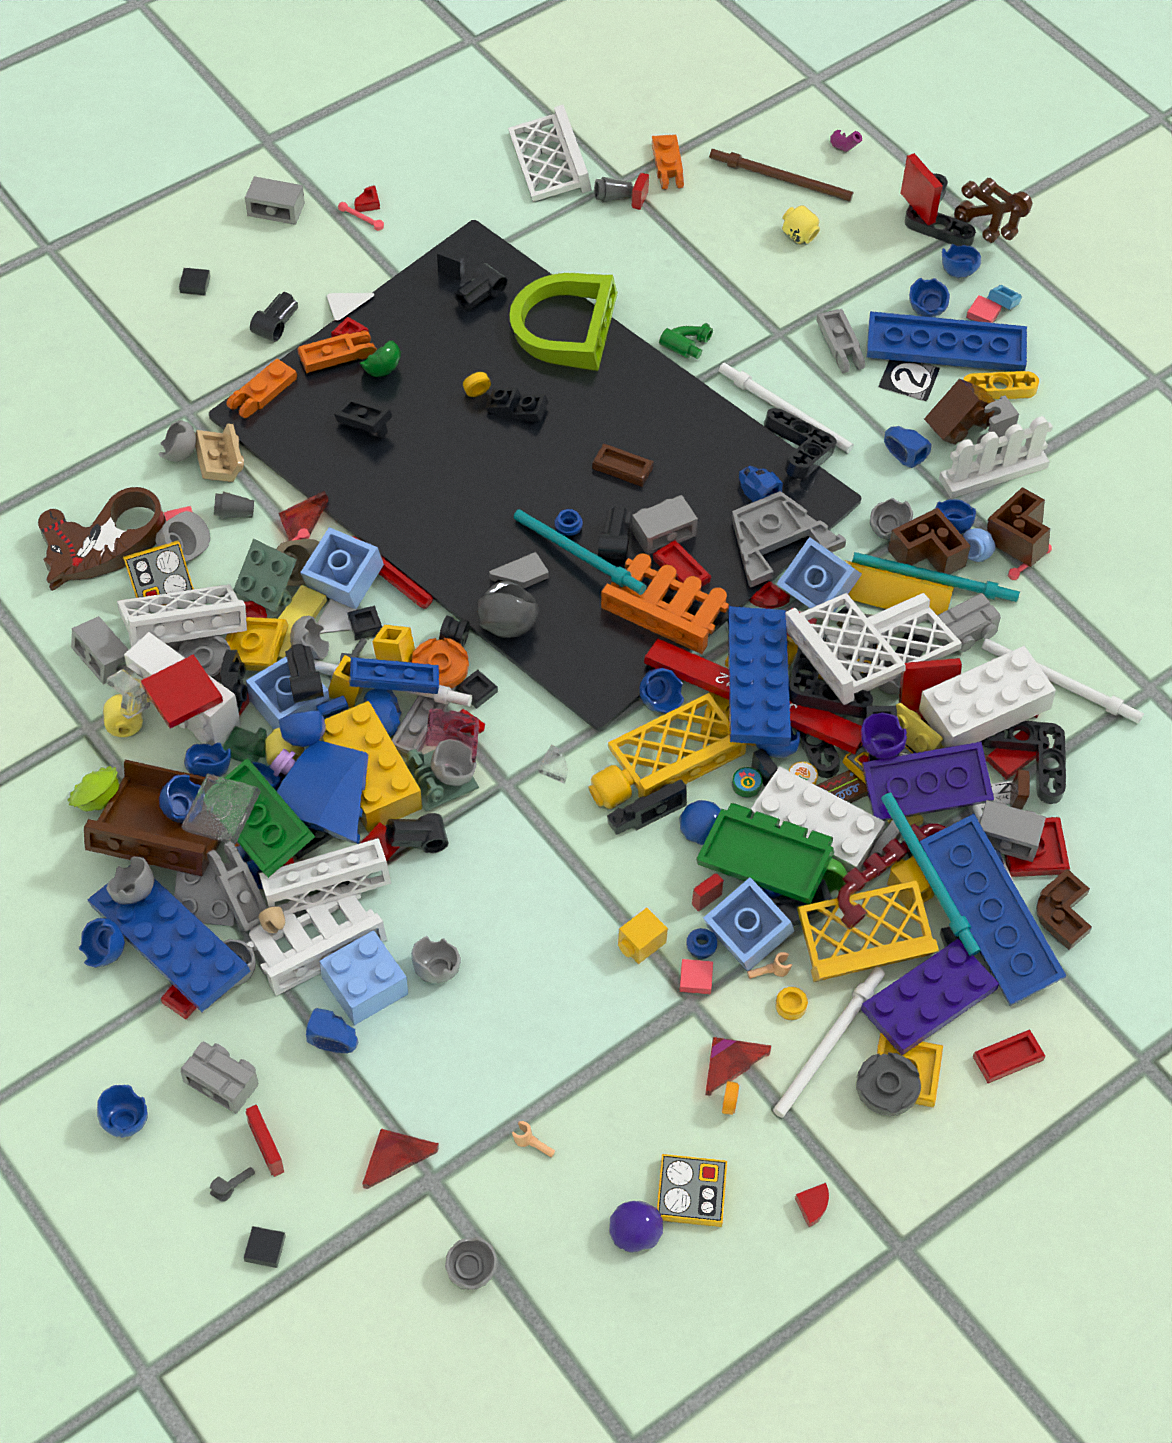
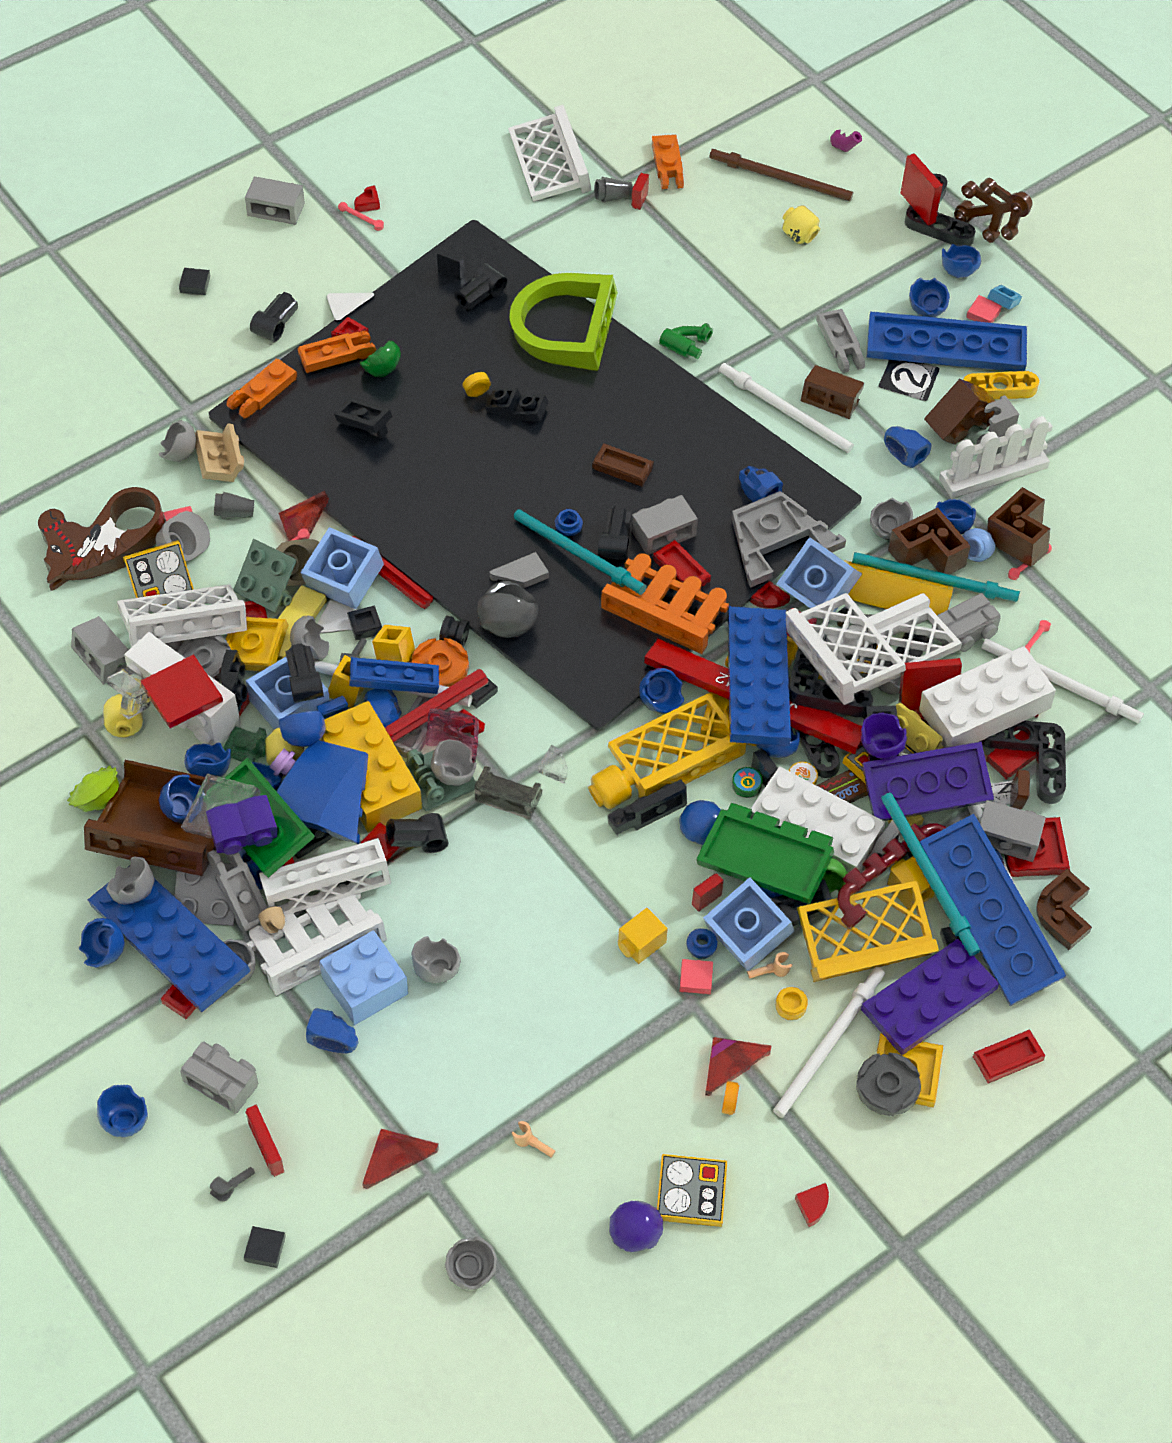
black beam [764,408,837,479] -> none
none -> dark purple brick [206,795,278,855]
none -> red axle [385,669,489,743]
none -> clear smoke hinge [474,766,543,820]
none -> reddish brown hinge [800,365,865,419]
none -> coral hinge [1025,620,1051,653]

